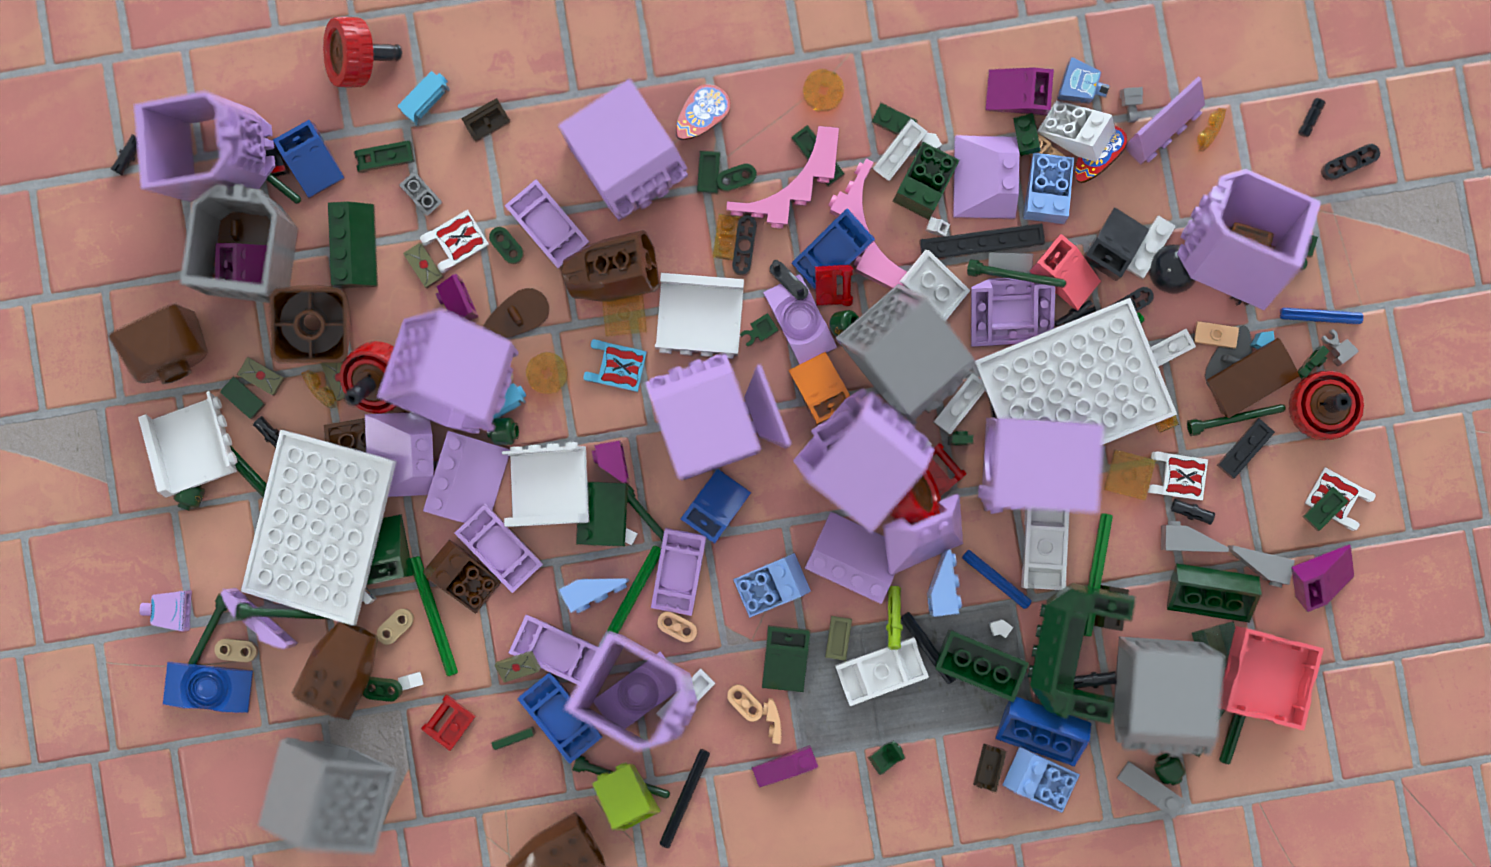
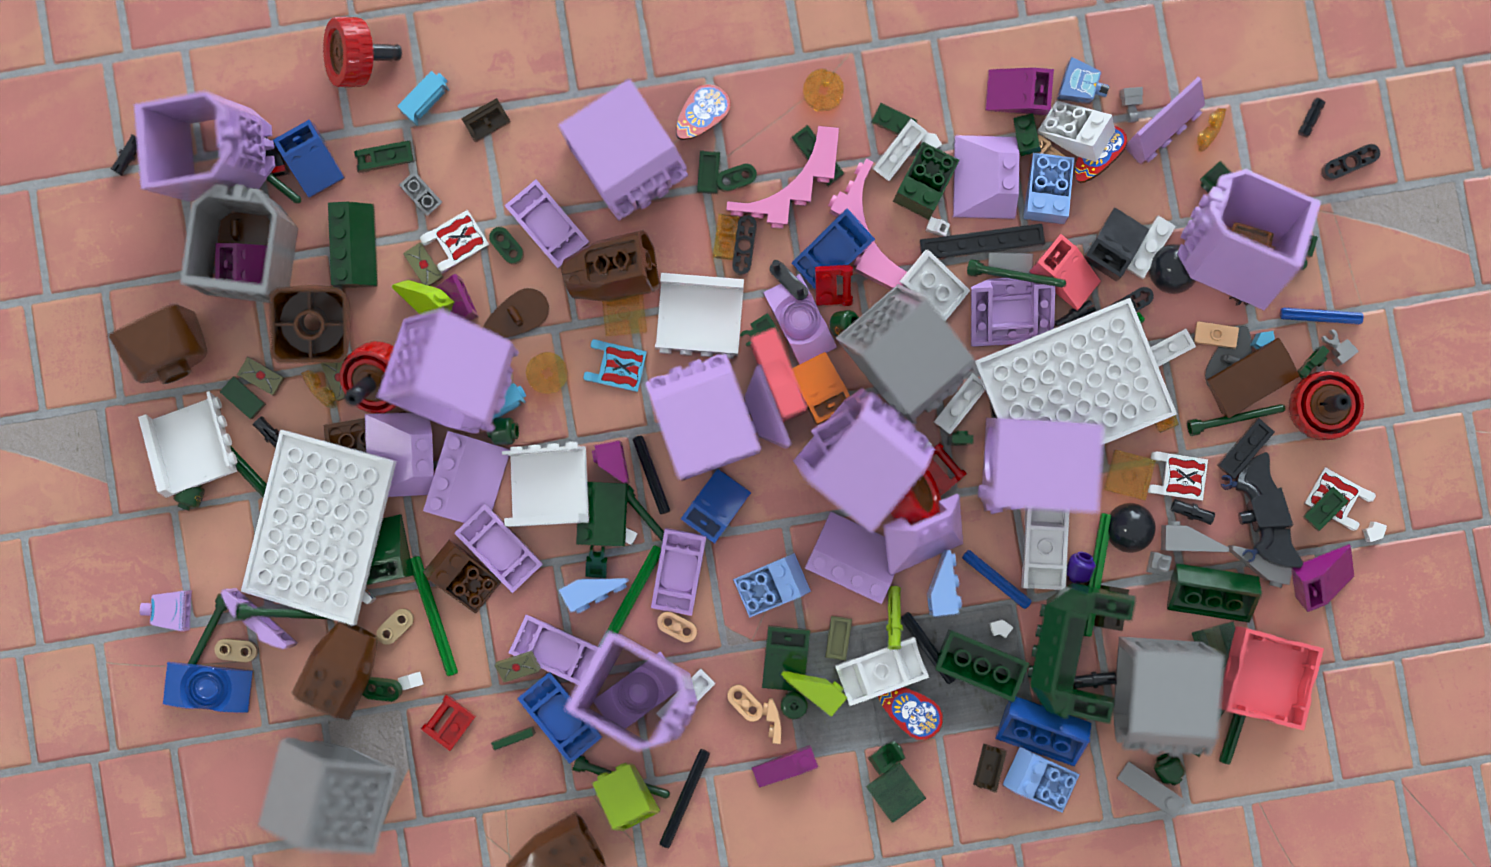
none -> lime slope [391,280,454,315]
none -> dark green plate [585,545,608,578]
none -> black axle [633,435,670,515]
none -> coral tile [751,328,807,422]
none -> dark green head [780,691,808,720]
none -> lime slope [781,671,848,717]
none -> clear green slope [866,762,926,823]
none -> shield [878,687,943,740]
none -> dark purple head [1066,552,1096,584]
none -> black piece [1108,503,1156,553]
none -> light grey piece [1146,552,1172,576]
none -> dark green bracket [1200,160,1232,193]
none -> black torso [1221,452,1303,568]
none -> white piece [1362,522,1387,542]

